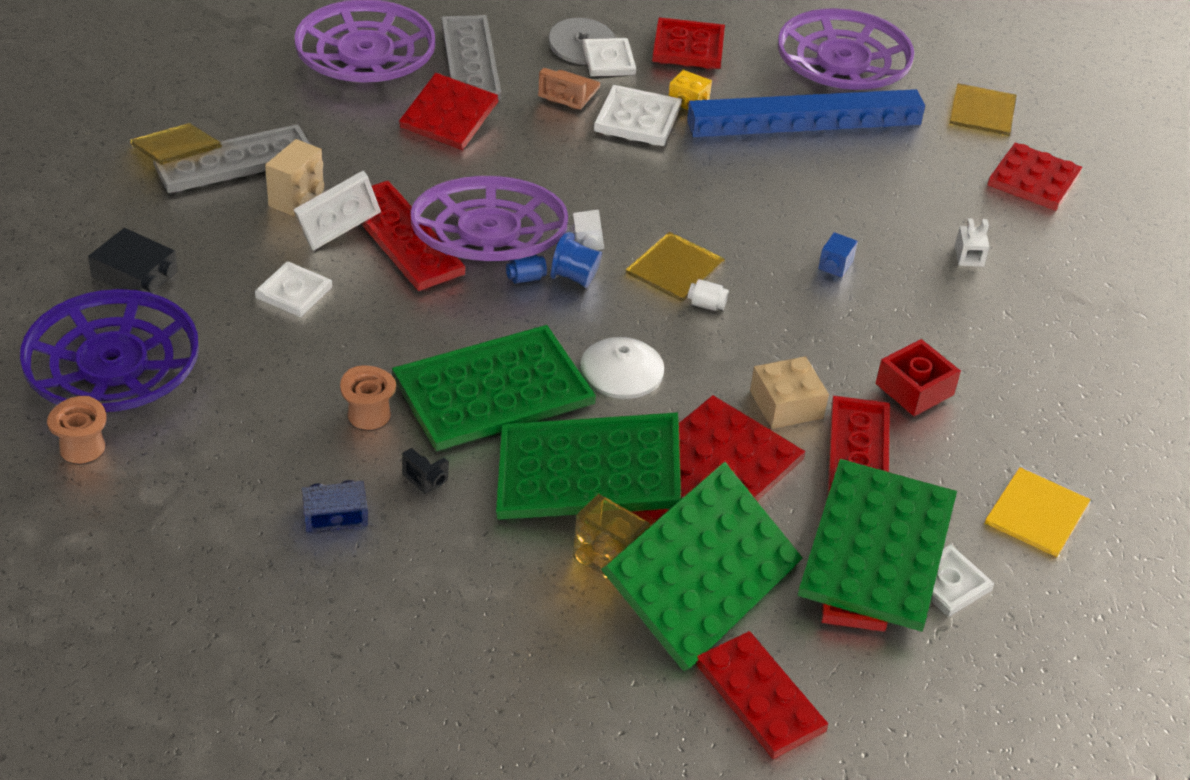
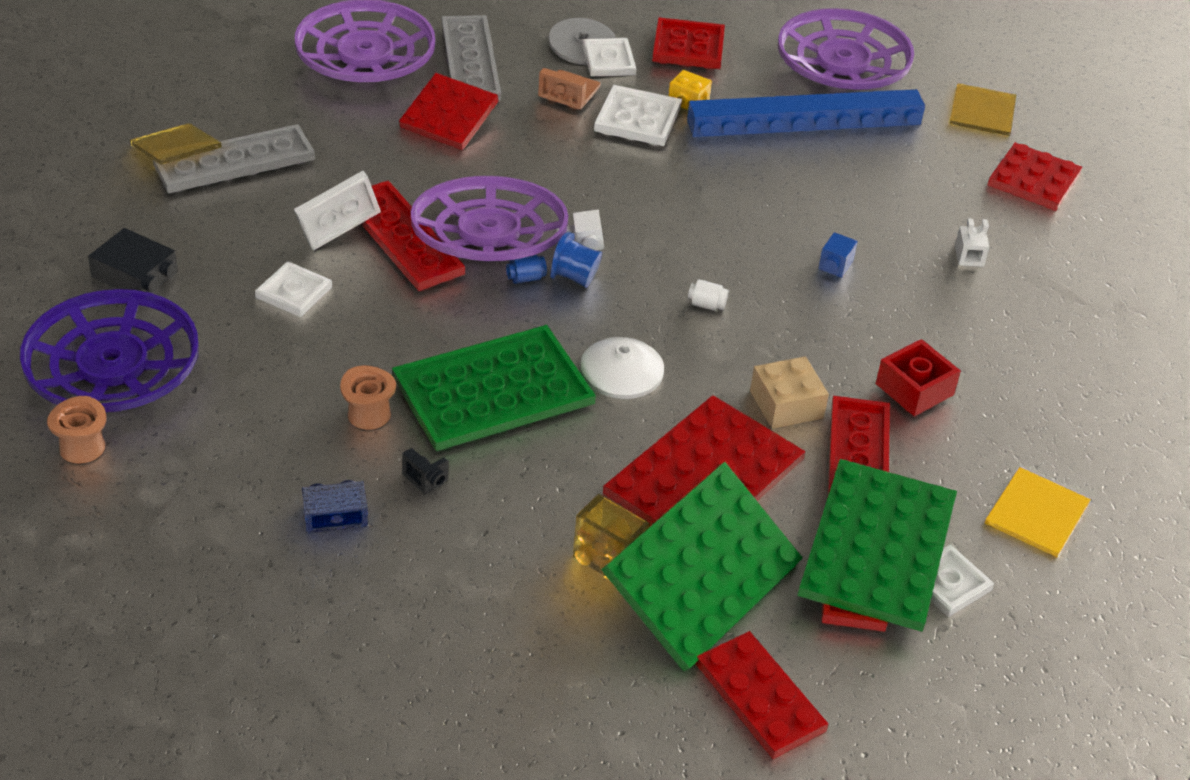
tan brick [265,139,325,217] -> none
green plate [496,412,681,520] -> none
clear yellow piece [626,232,725,302] -> none

